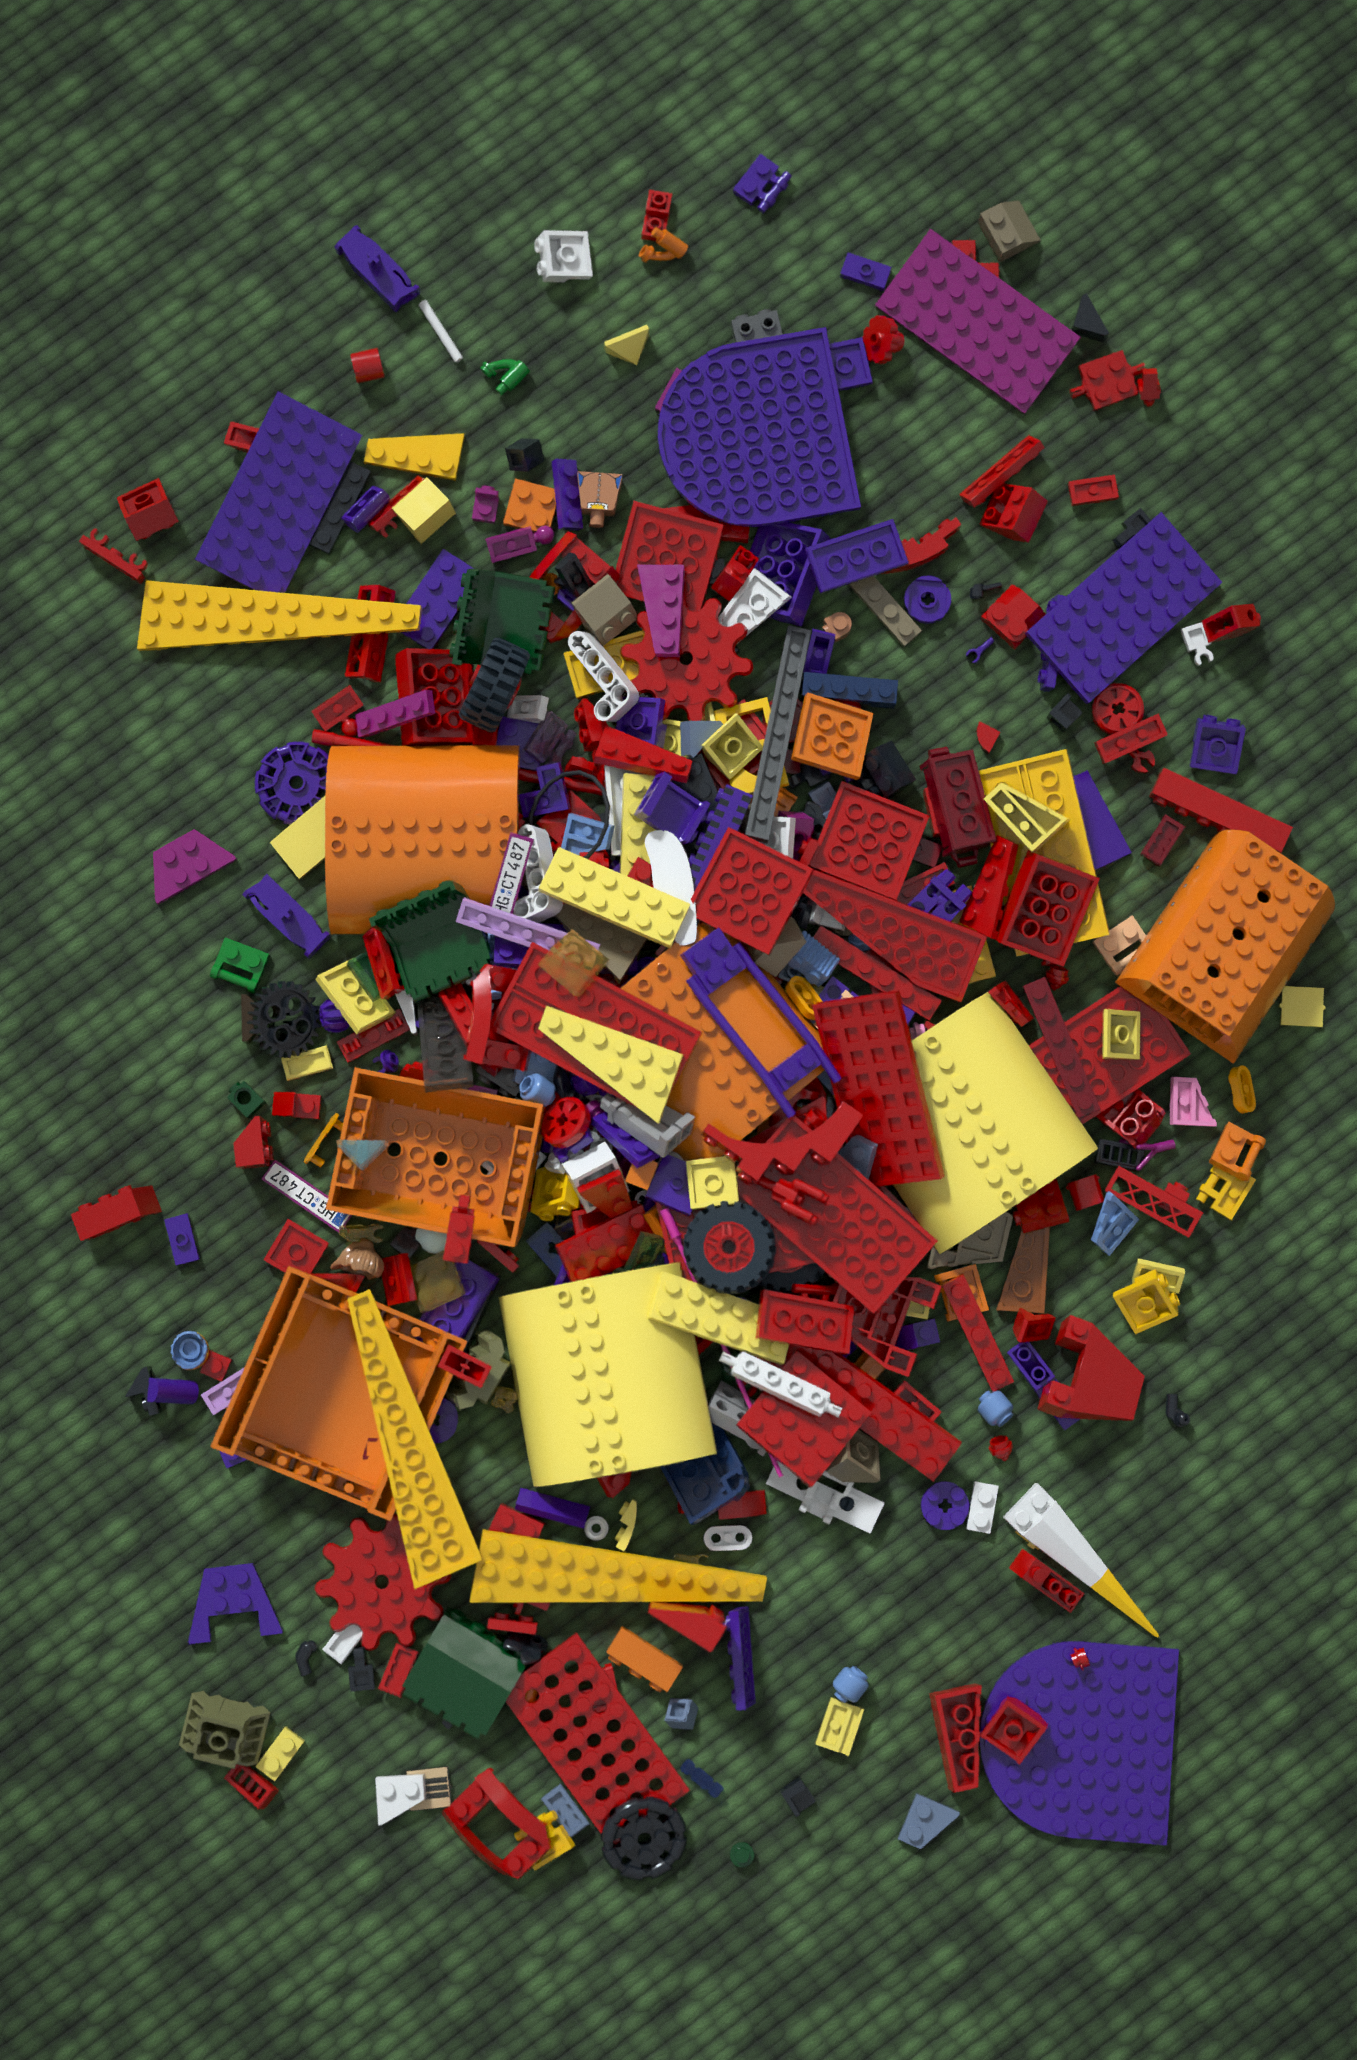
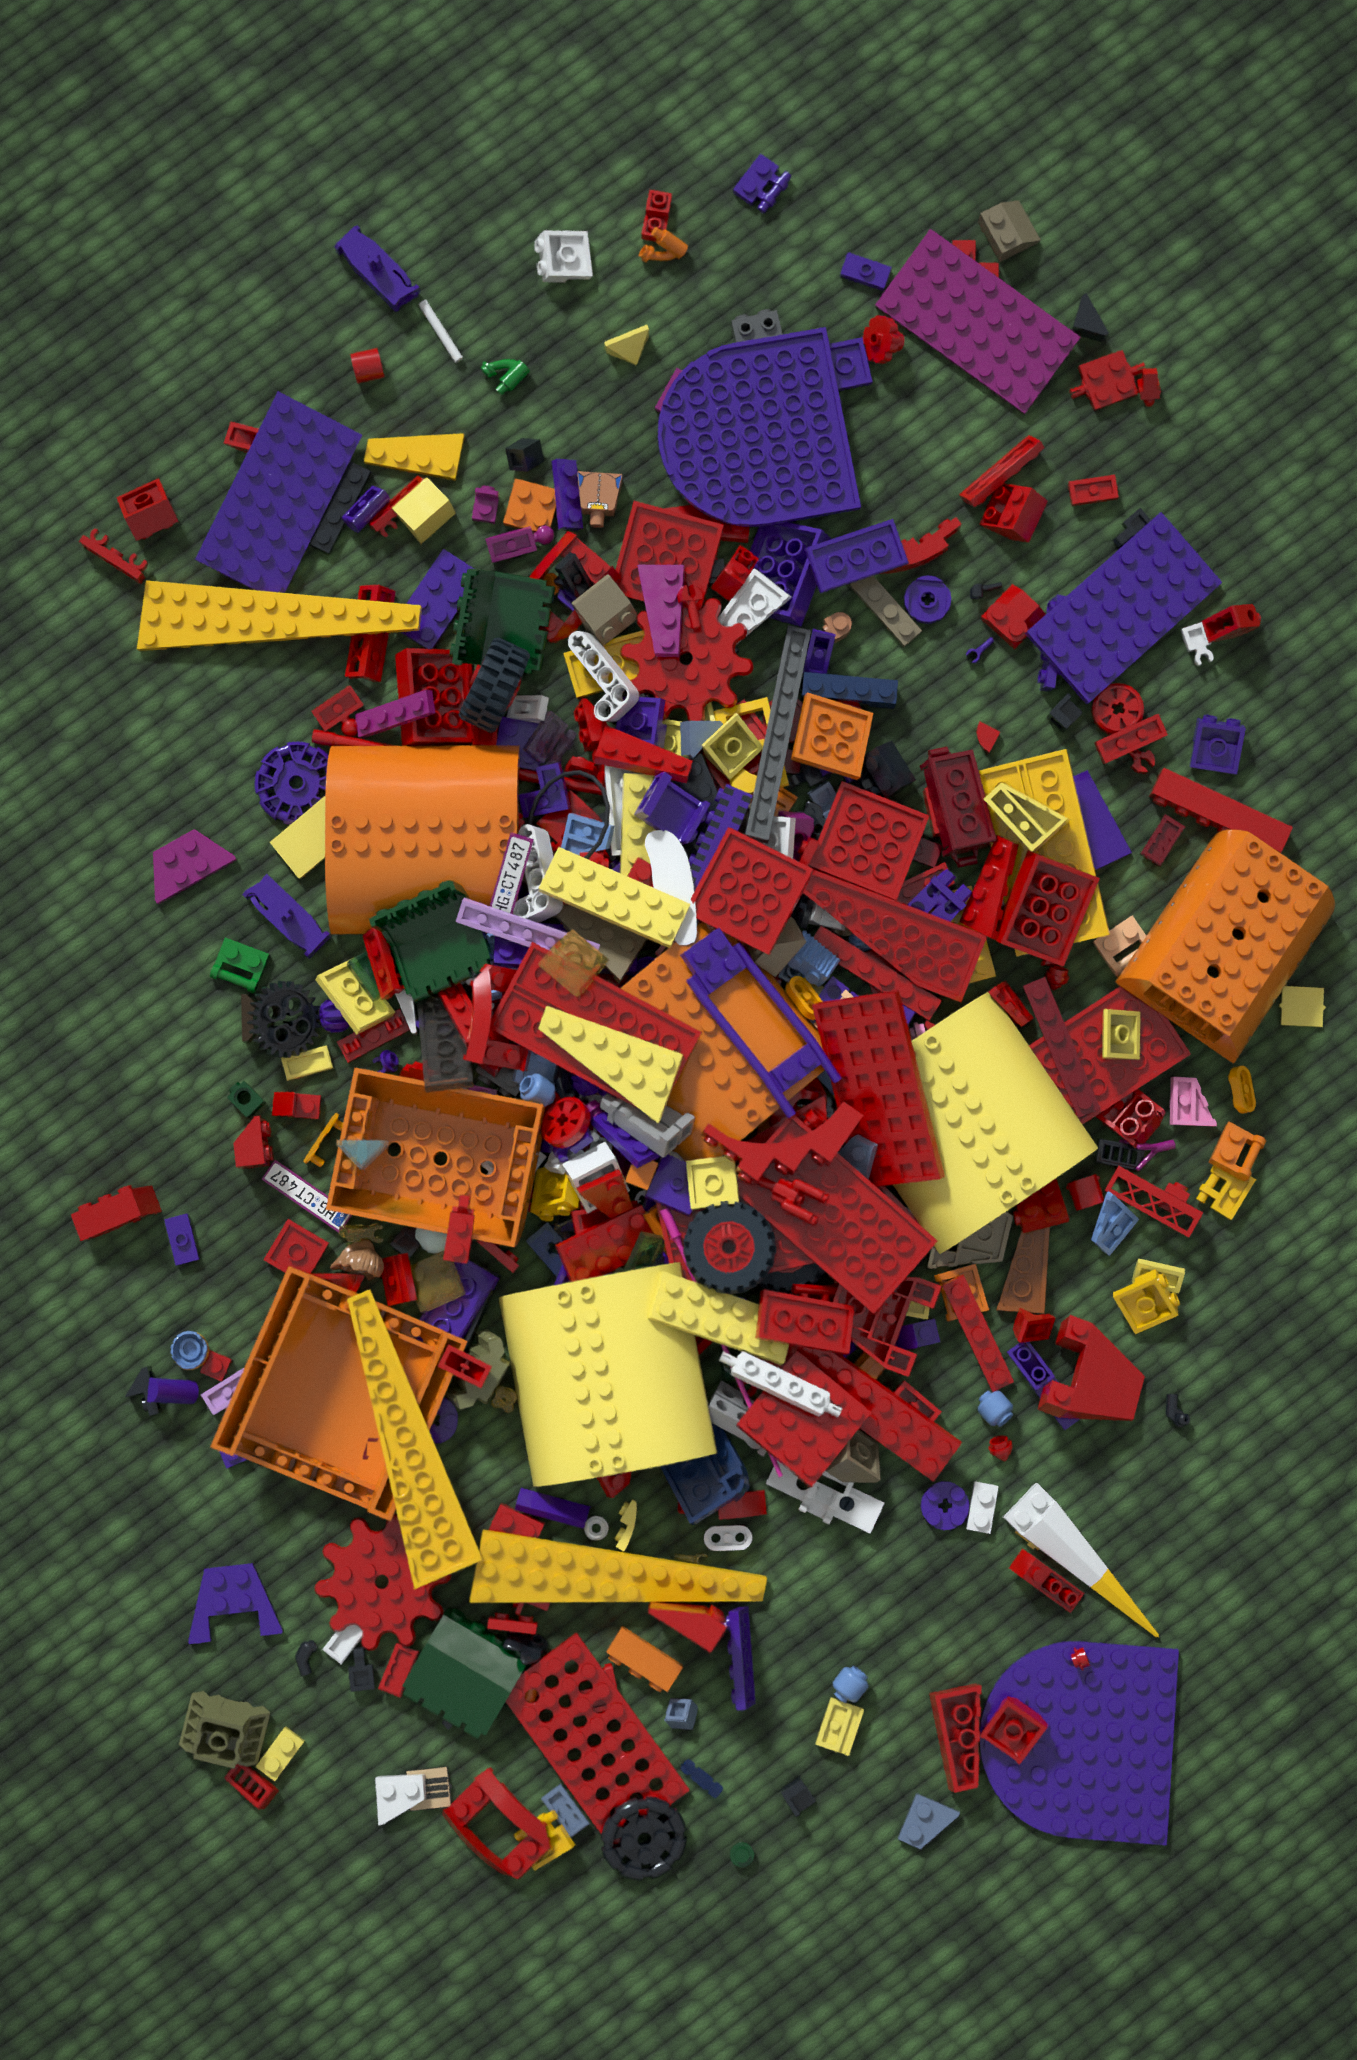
none -> red bar [677,584,703,630]

